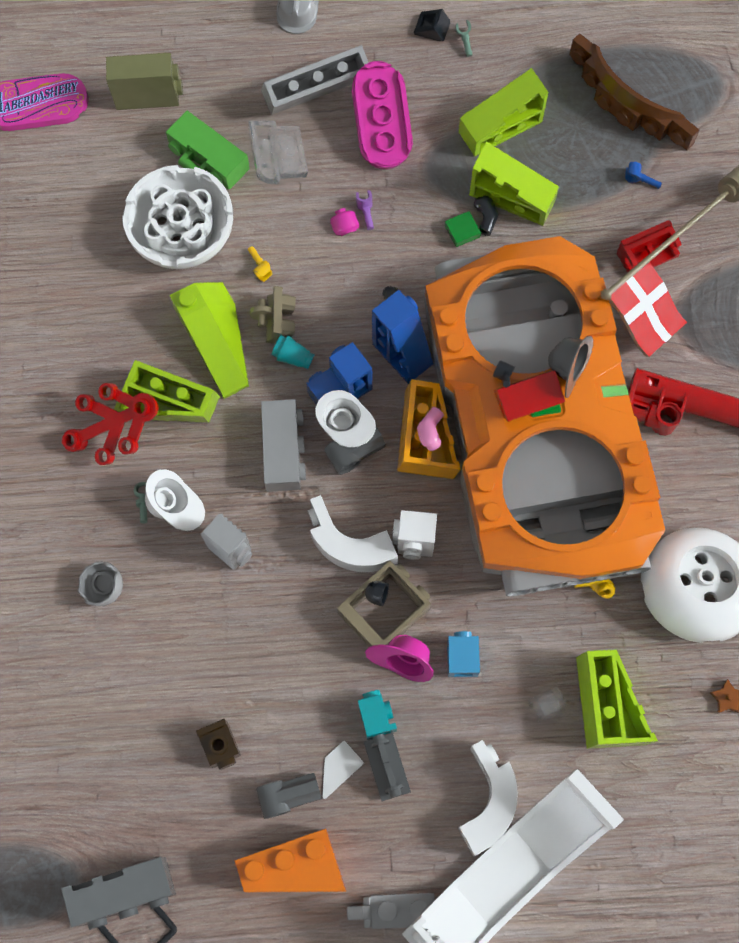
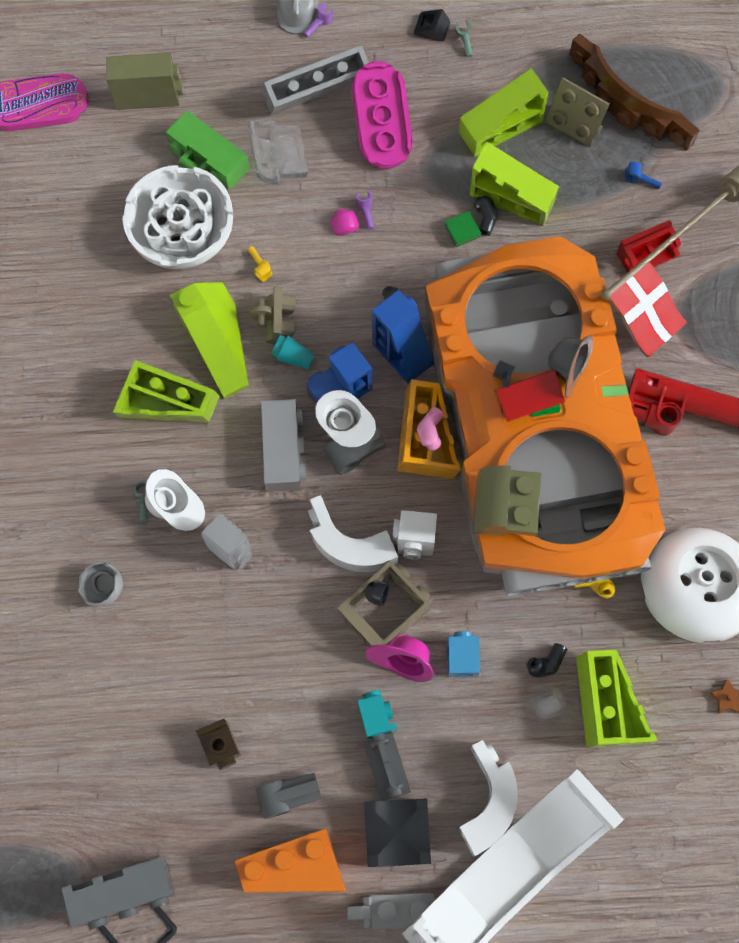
red plant [62,383,159,465] -> none
white sticker [322,741,364,799] -> none
none -> medium lavender hand [304,3,333,37]
none -> black brick [364,798,431,867]
none -> olive brick [473,466,541,536]
none -> black arm [527,643,568,678]
none -> dark tan hinge [545,78,609,147]

